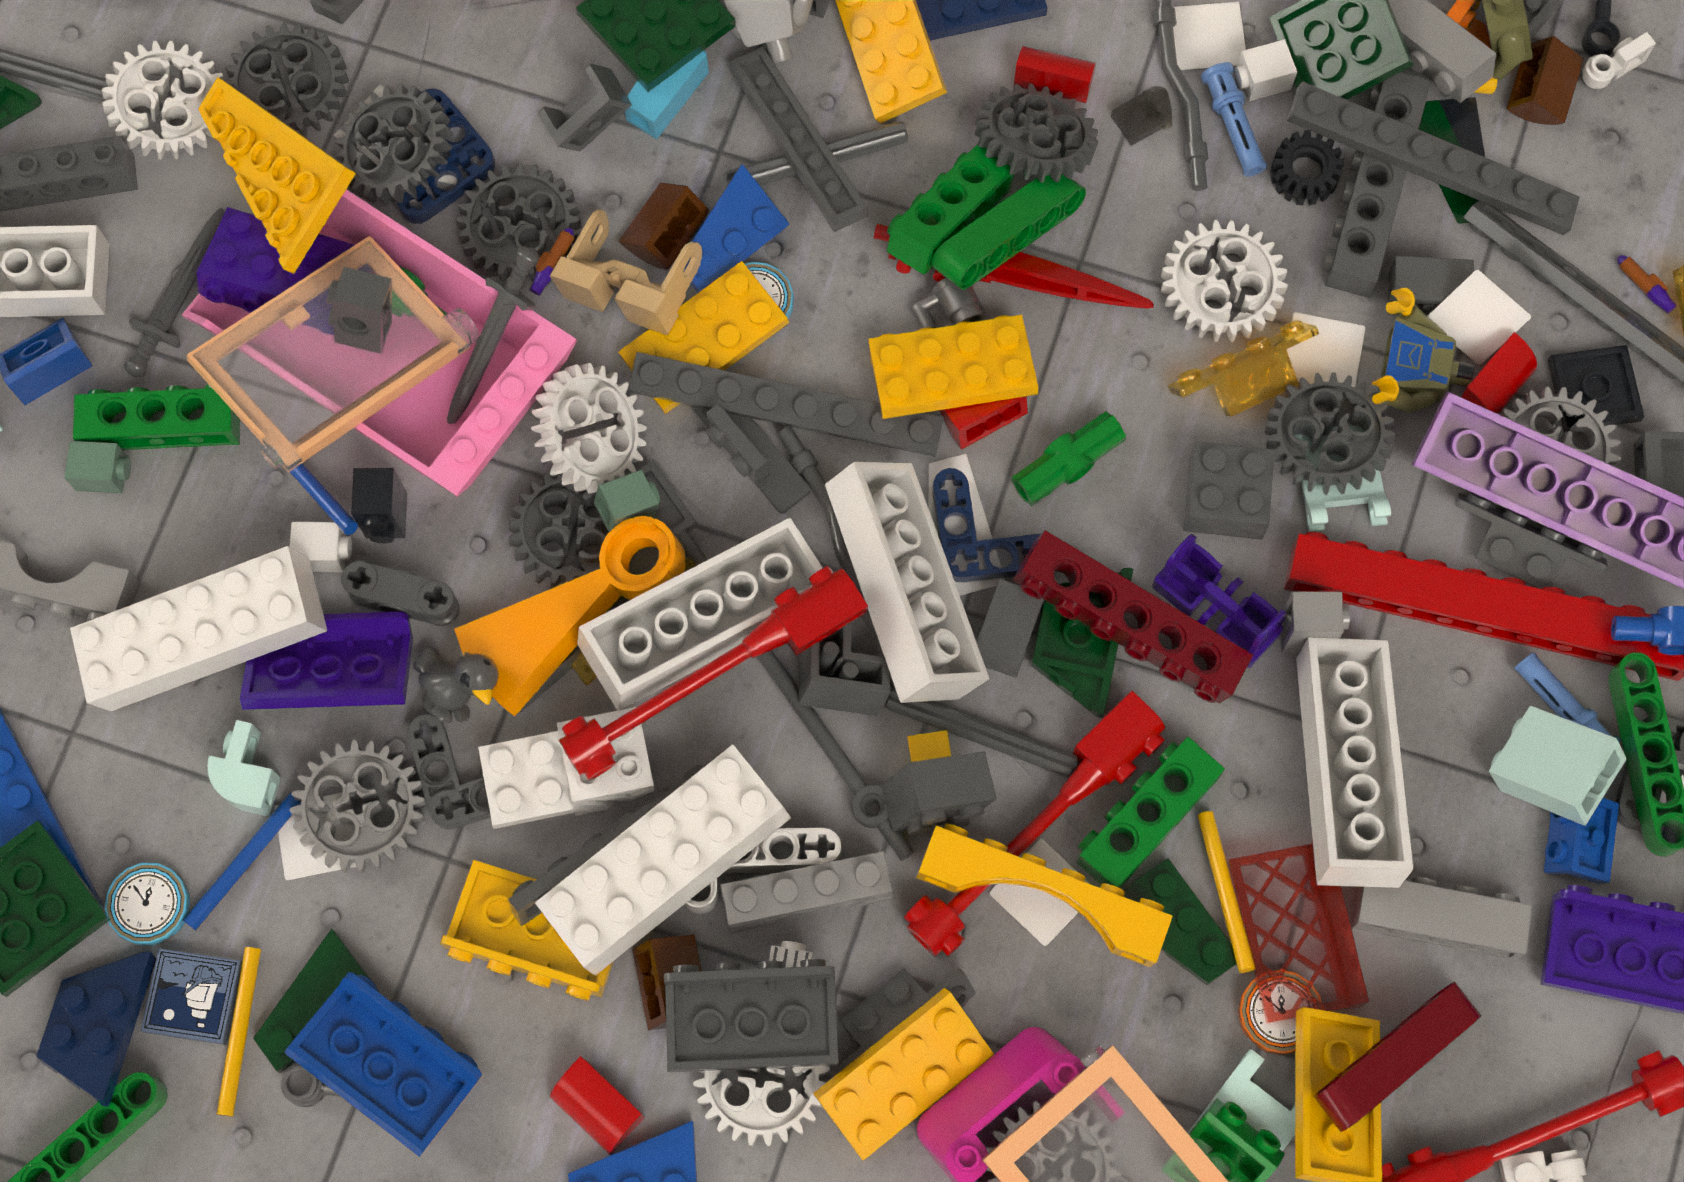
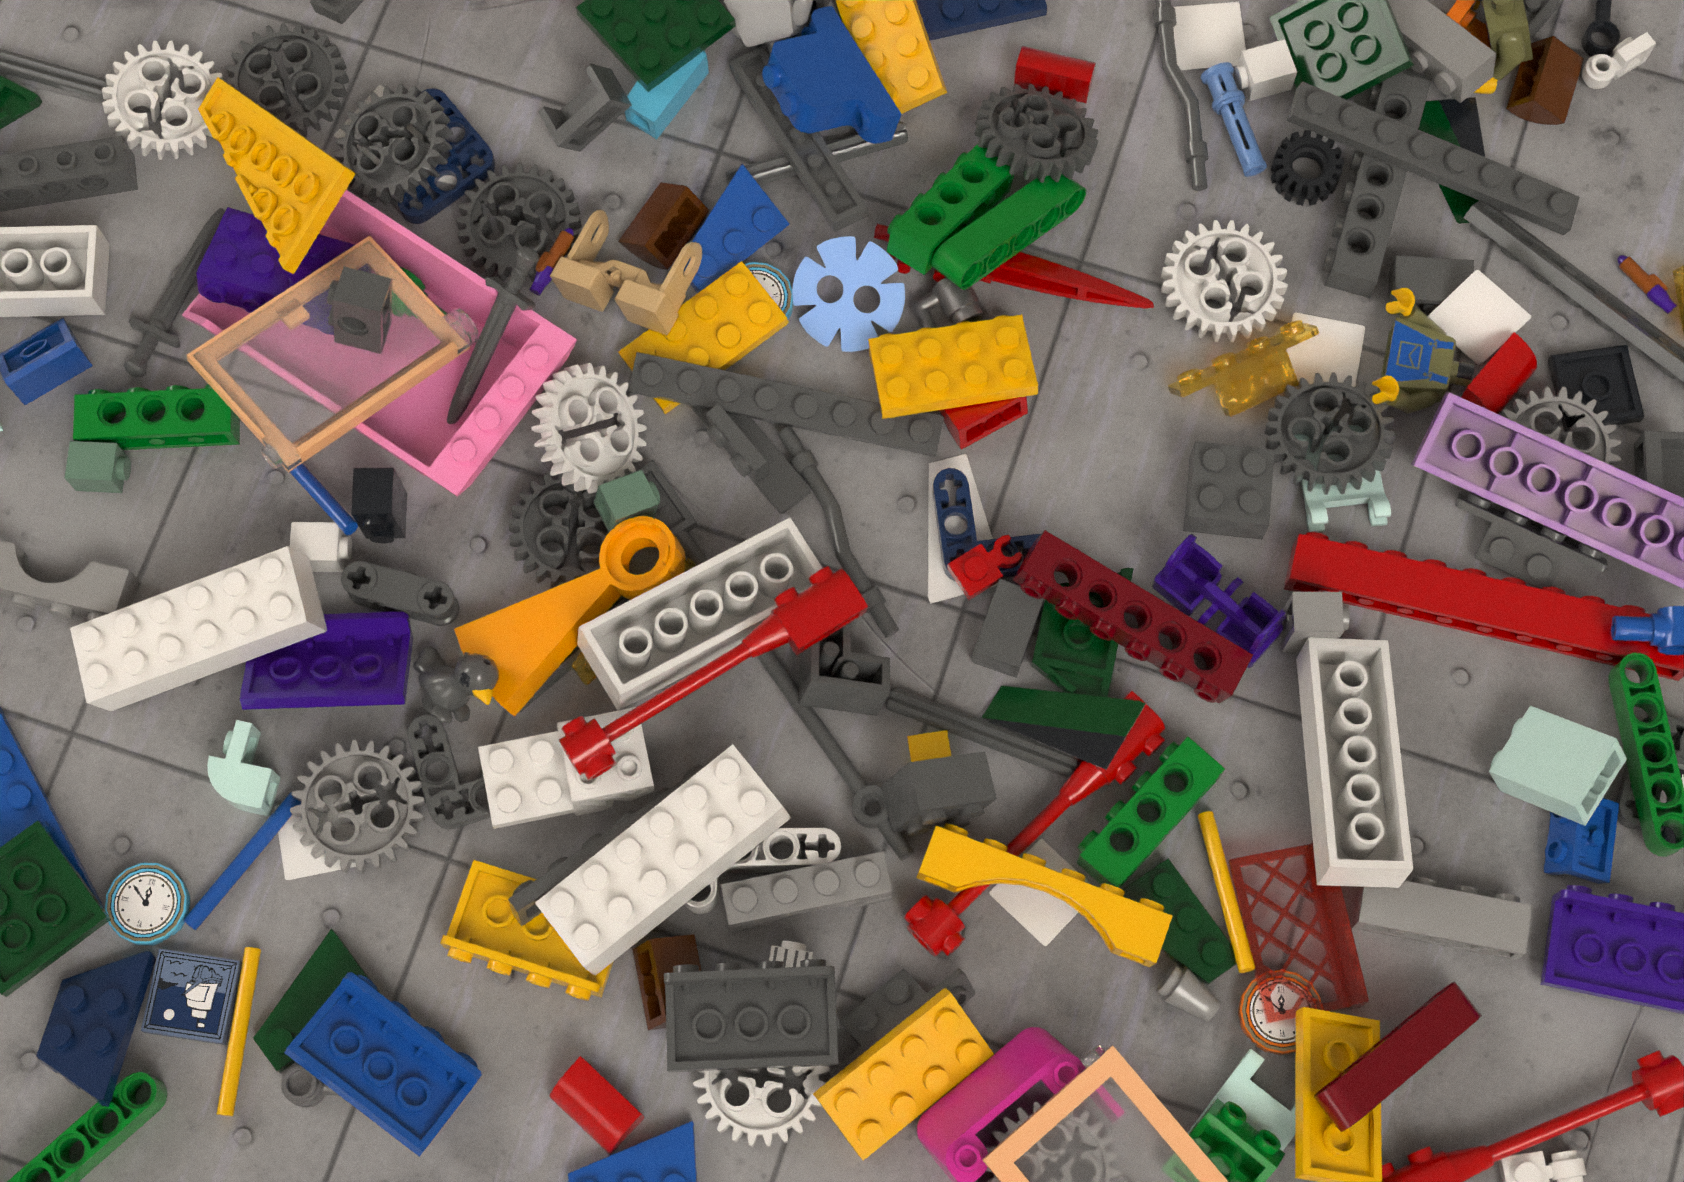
white brick [825,462,989,703] -> none
green piece [1011,411,1126,507] -> none
clear smoke tile [1111,86,1172,146] -> none
medium blue pin [1514,652,1622,743] -> none
none -> blue brick [762,6,902,144]
none -> light blue piece [792,236,905,352]
none -> red plate [947,535,1023,600]
none -> dark green sticker [982,686,1146,770]
none -> light grey cone [1156,964,1221,1022]

